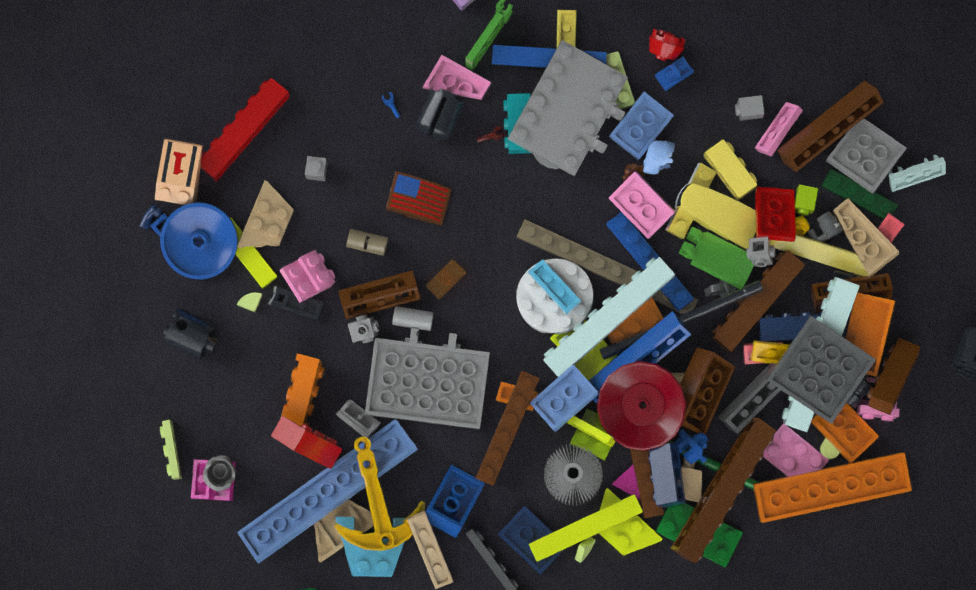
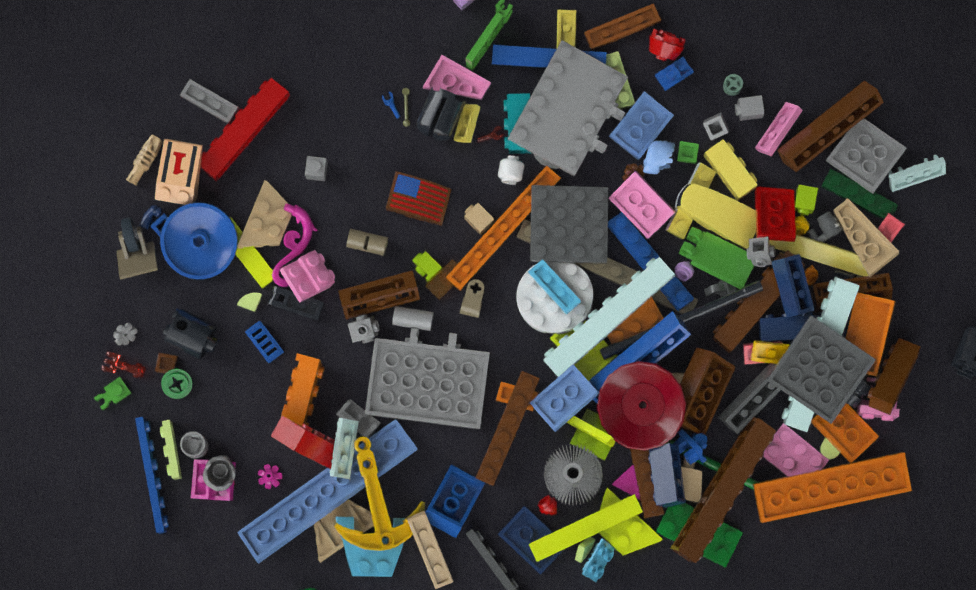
none -> bright green plate [94,377,131,410]
none -> clear red hinge [101,351,145,378]
none -> light grey plant [113,323,137,345]
none -> dark tan plate [117,217,158,280]
none -> tan hinge [126,135,163,186]
none -> blue plate [135,417,169,534]
none -> reddish brown tile [155,353,178,374]
none -> green gear [161,368,193,399]
none -> light grey plate [180,79,239,124]
none -> light grey wheel [180,432,209,459]
none -> blue slope [245,321,284,364]
none -> dark pink plant [258,464,283,489]
none -> dark pink plant [272,203,317,287]
none -> light aqua plate [329,418,359,479]
none -> olive hinge [402,88,410,127]
none -> lime brick [412,251,442,283]
none -> orange plate [446,166,561,290]
none -> light yellow plate [454,104,480,143]
none -> dark tan piece [460,279,484,318]
none -> tan brick [464,203,494,235]
none -> white head [498,156,524,185]
none -> dark grey plate [530,185,608,264]
none -> red plate [538,495,557,515]
none -> medium azure hinge [582,538,615,582]
none -> dark orange plate [584,3,661,51]
none -> lavender plate [675,261,694,281]
none -> bright green plate [677,141,699,164]
none -> light grey brick [703,113,729,140]
none -> sand green wheel [723,74,743,96]
none -> dark blue brick [772,254,815,318]
none -> orange plate [804,265,818,286]

